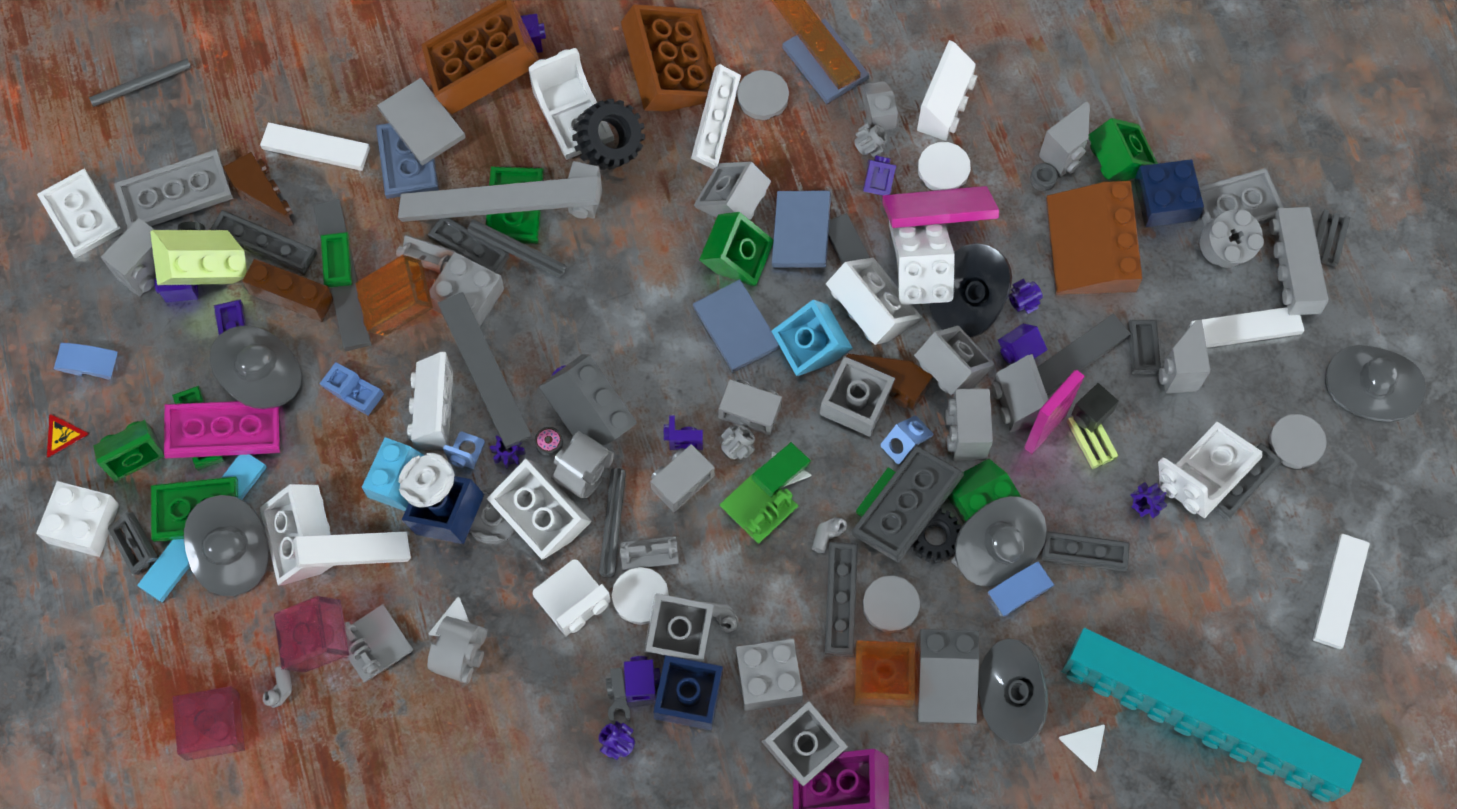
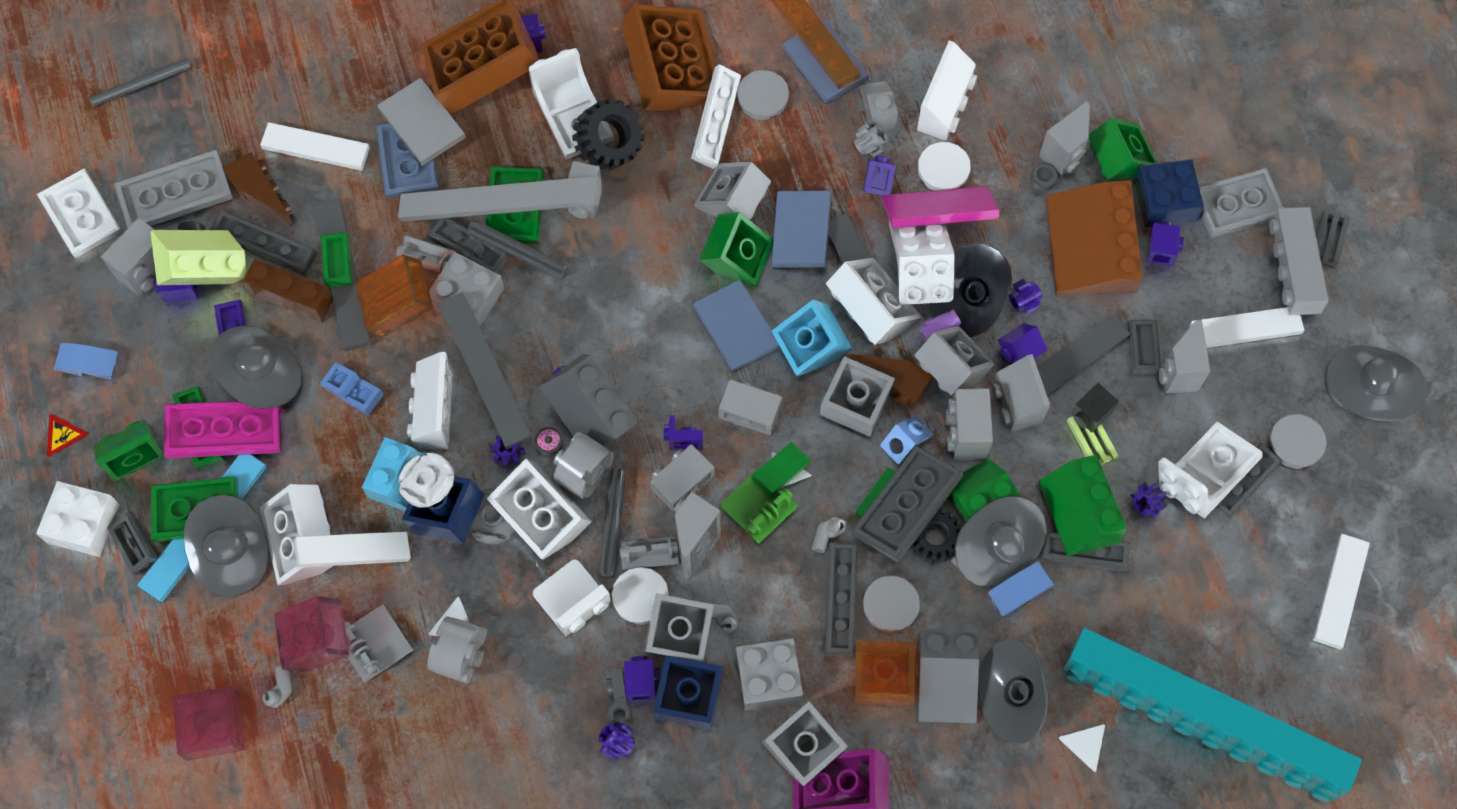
light blue bracket [443,431,485,469] -> none
light grey gear [721,425,755,460] -> none
dark pink tile [1025,370,1085,454] -> none
light grey brick [1200,210,1264,268] -> none
none -> light grey slope [674,492,721,580]
none -> medium lavender cone [919,310,961,340]
none -> green slope [1038,454,1127,557]
none -> dark purple brick [1145,222,1184,267]

